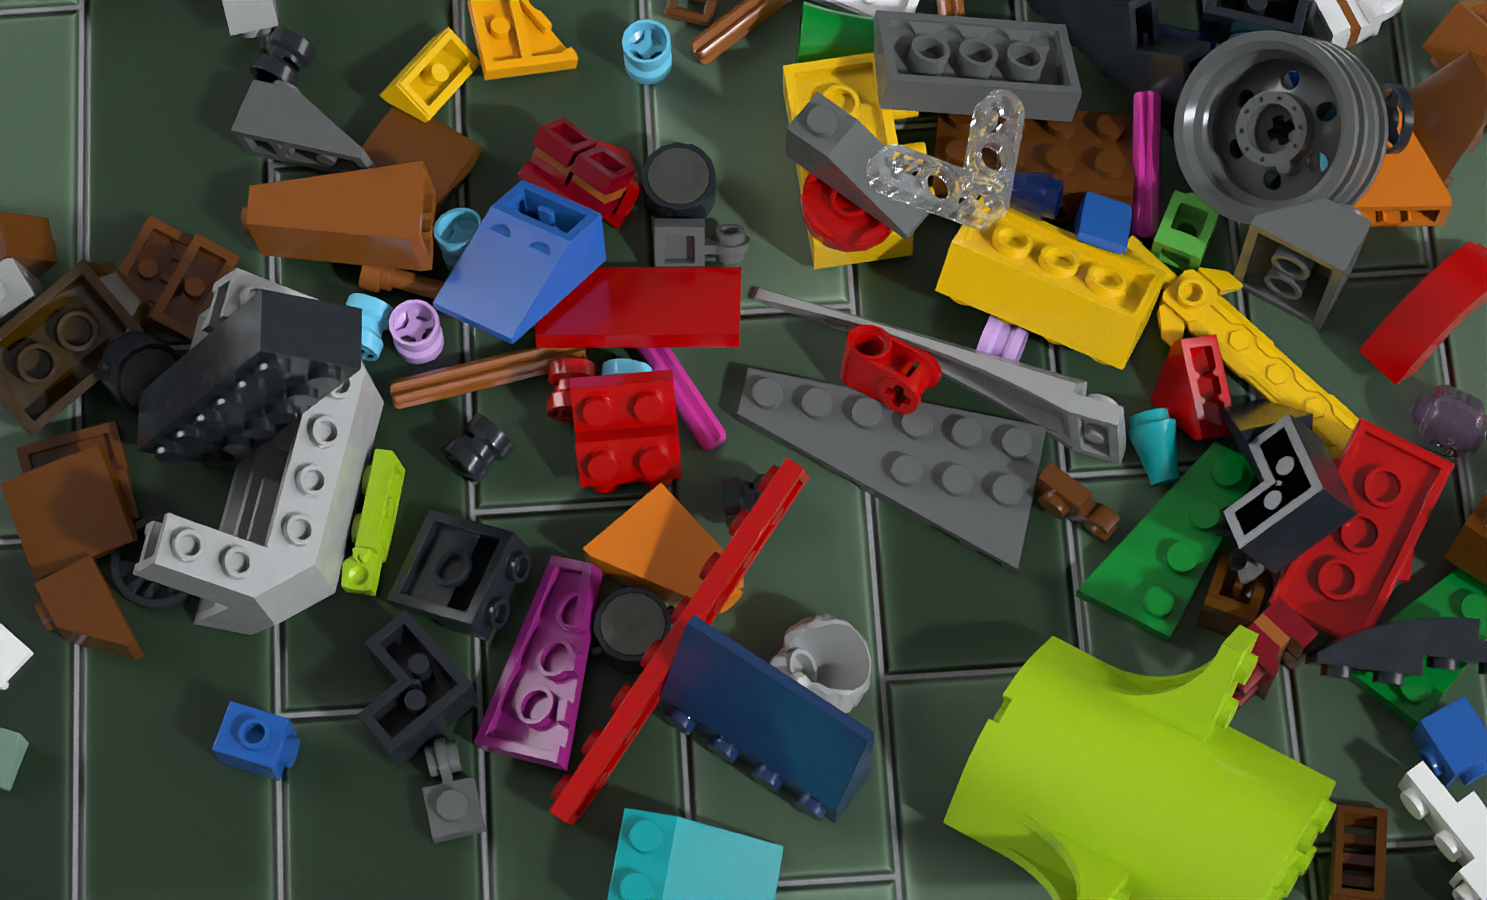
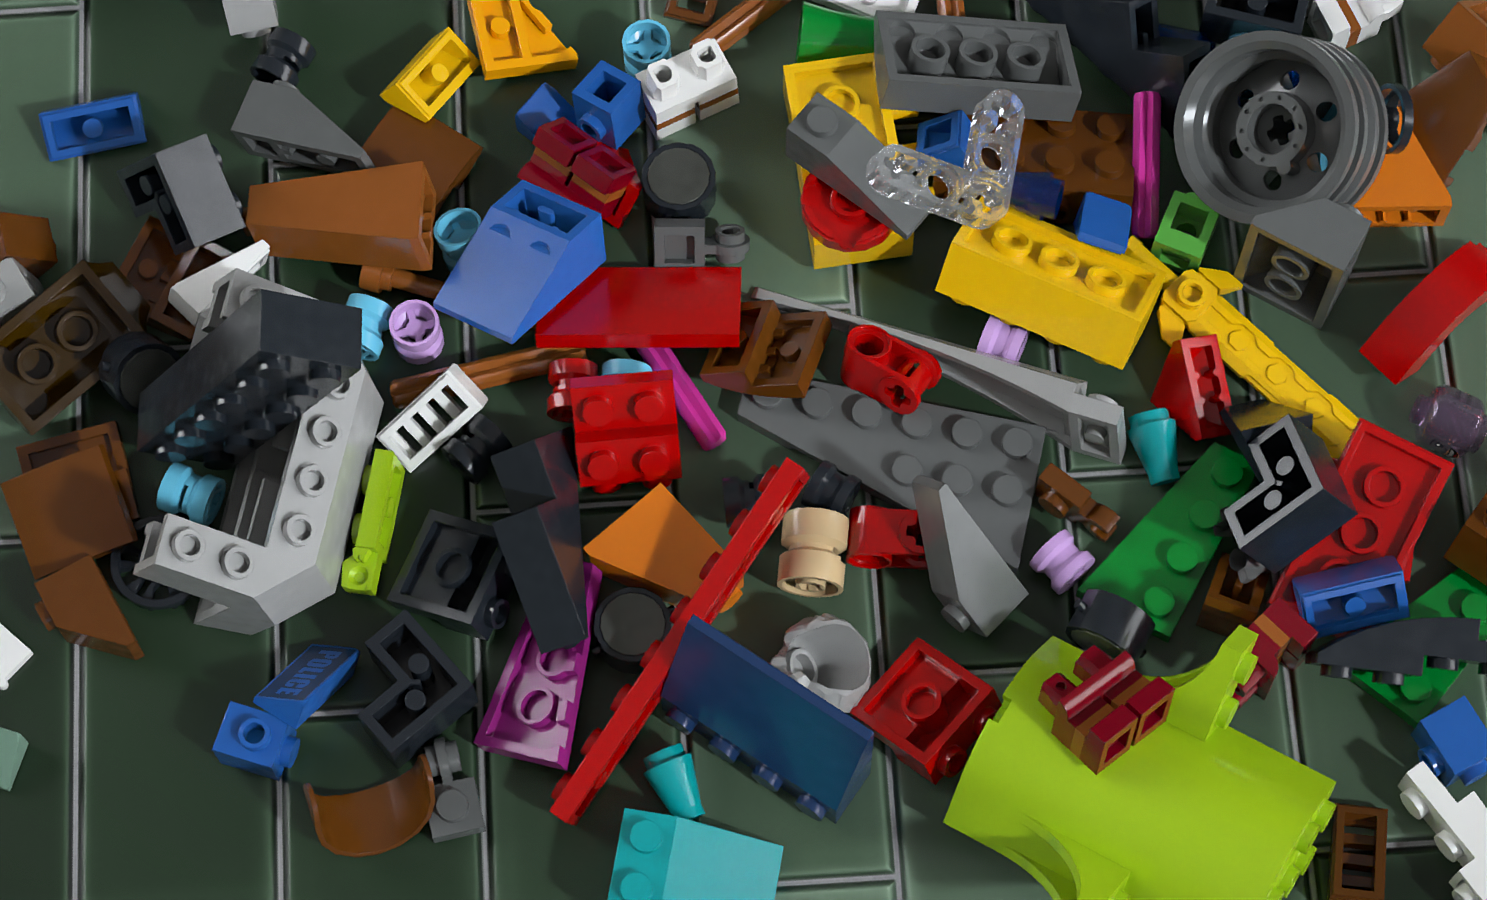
none -> blue slope [38,92,147,162]
none -> brick [116,133,246,256]
none -> medium azure wheel [156,462,226,526]
none -> white slope [168,240,270,327]
none -> blue slope [253,644,360,729]
none -> reddish brown piece [303,754,435,858]
none -> white slope [376,363,488,473]
none -> black slope [490,426,589,654]
none -> blue slope [515,82,577,141]
none -> blue brick [571,60,646,150]
none -> white hips [635,38,740,141]
none -> teal cone [643,743,706,820]
none -> reddish brown slope [699,300,833,398]
none -> tan wheel [777,507,849,598]
none -> black wheel [801,460,862,515]
none -> red piece [846,505,928,570]
none -> red plate [850,637,1002,785]
none -> dark grey slope [911,474,1029,637]
none -> blue slope [915,110,979,169]
none -> lavender wheel [1029,529,1095,595]
none -> dark red hips [1038,645,1175,775]
none -> black piece [1065,589,1156,665]
none -> blue slope [1292,555,1410,639]

